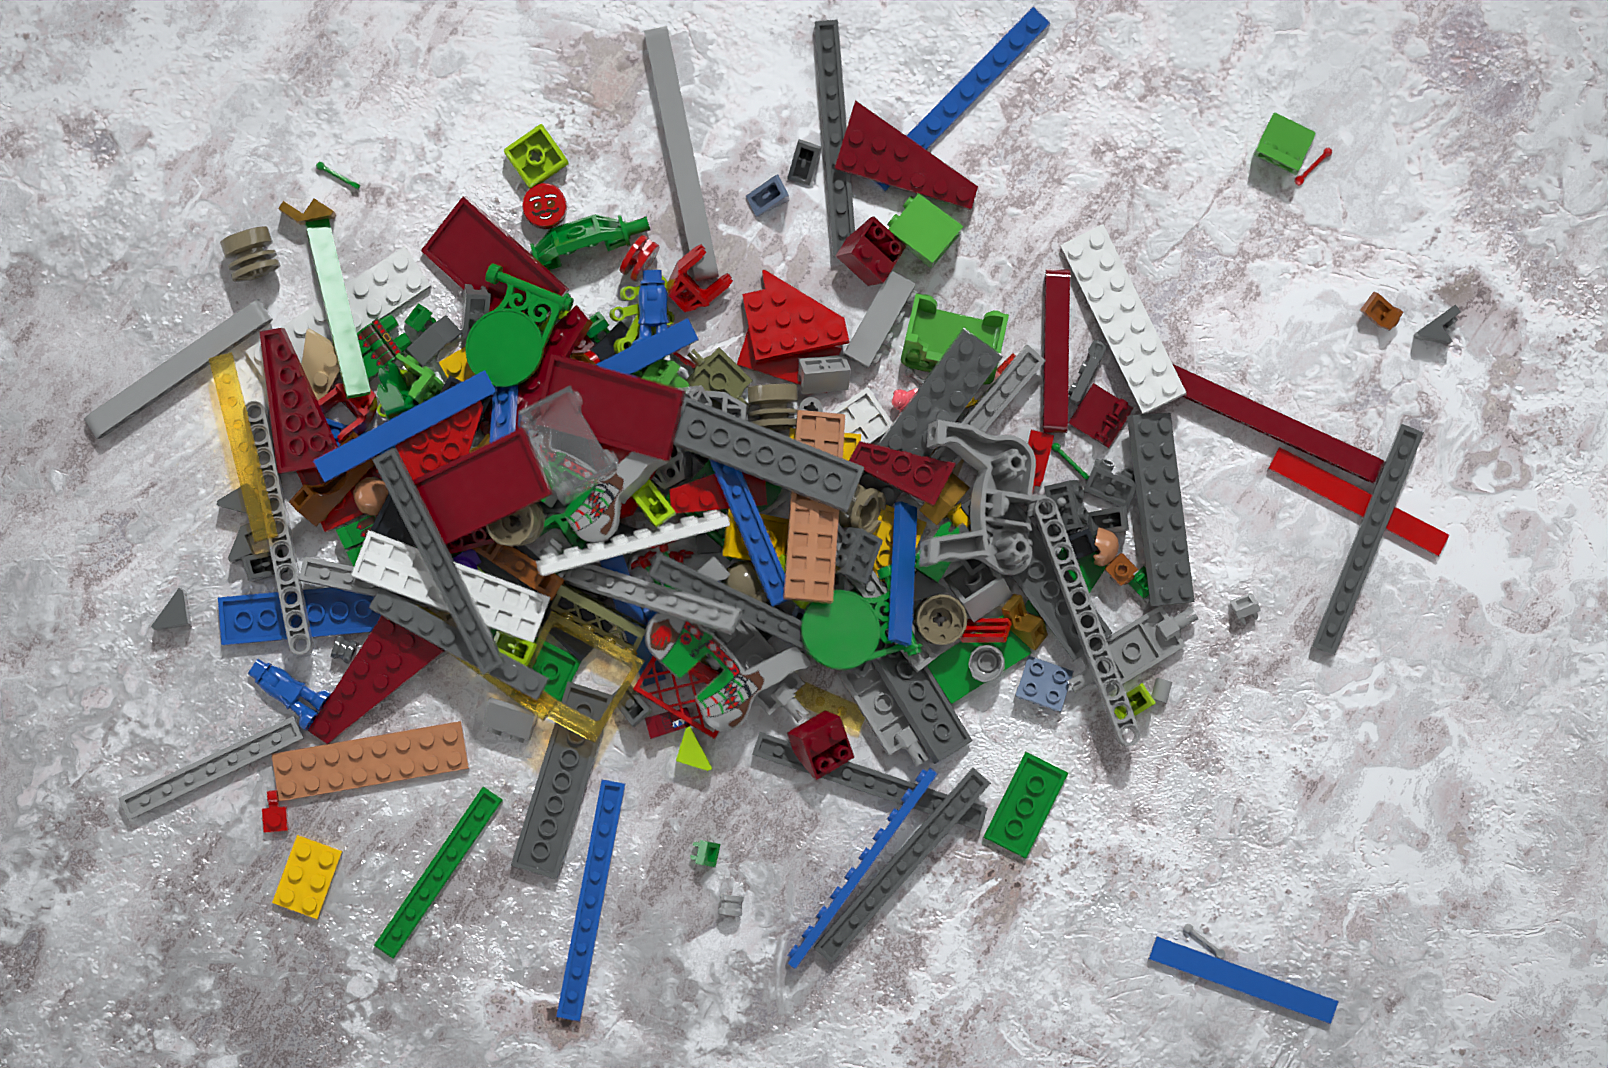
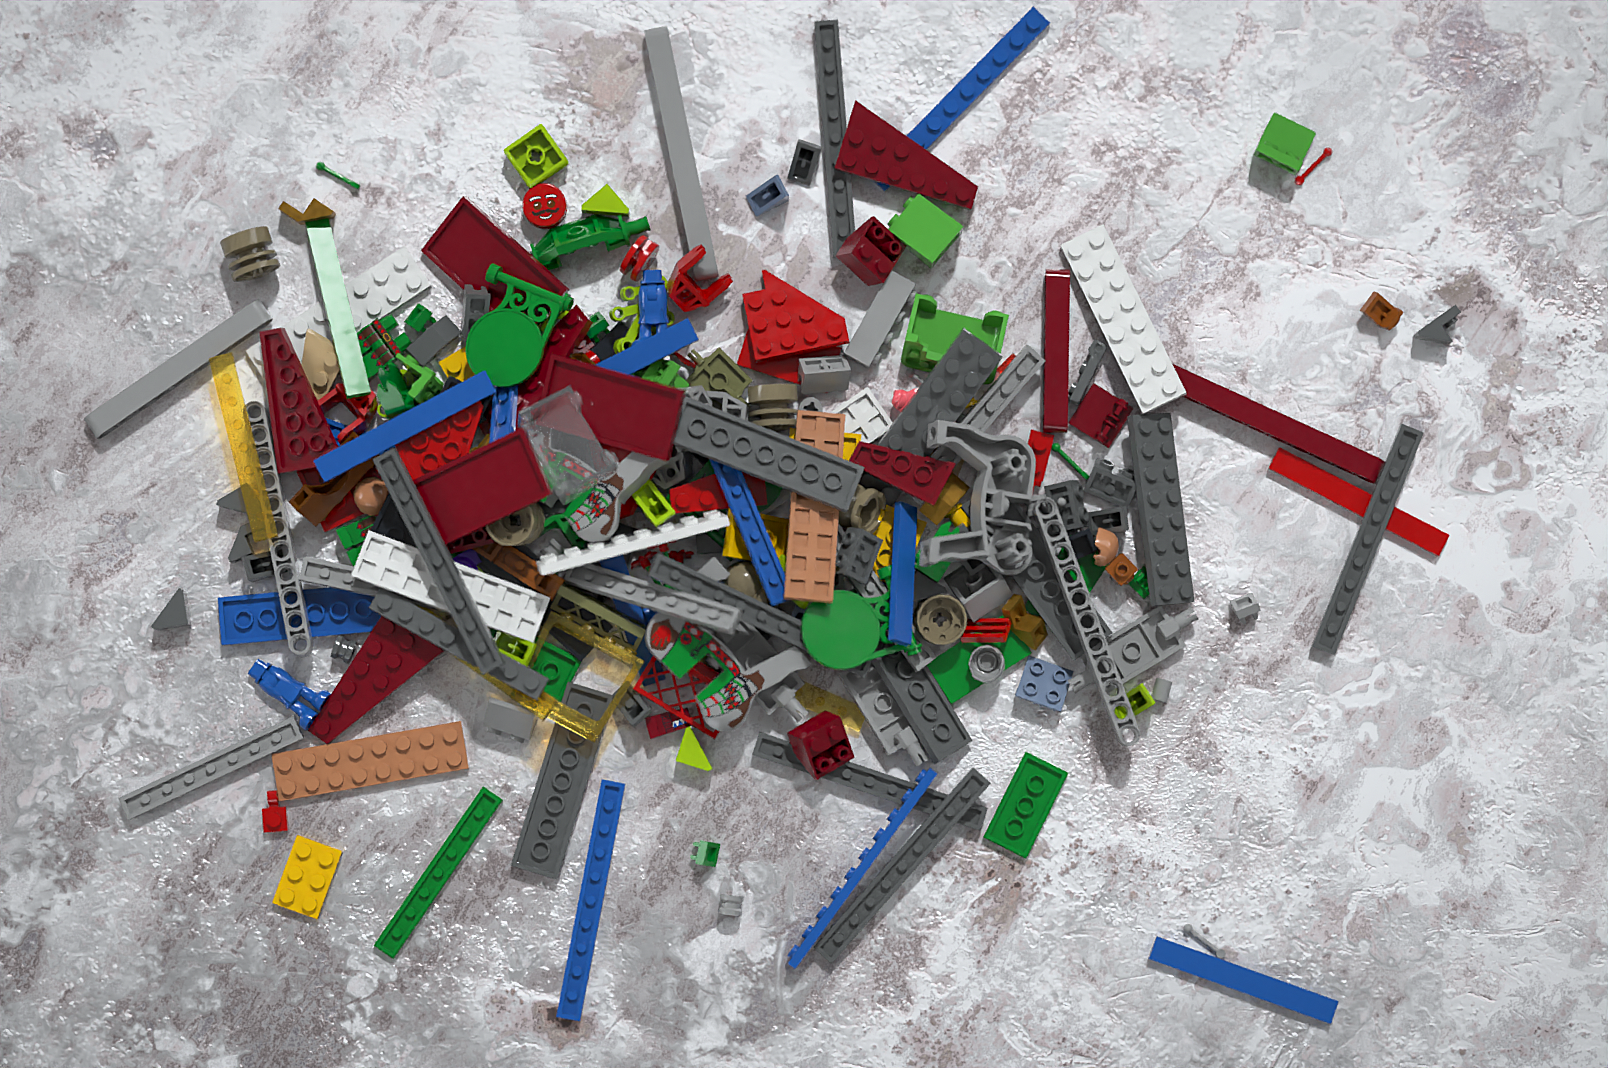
none -> lime slope [581,184,630,217]

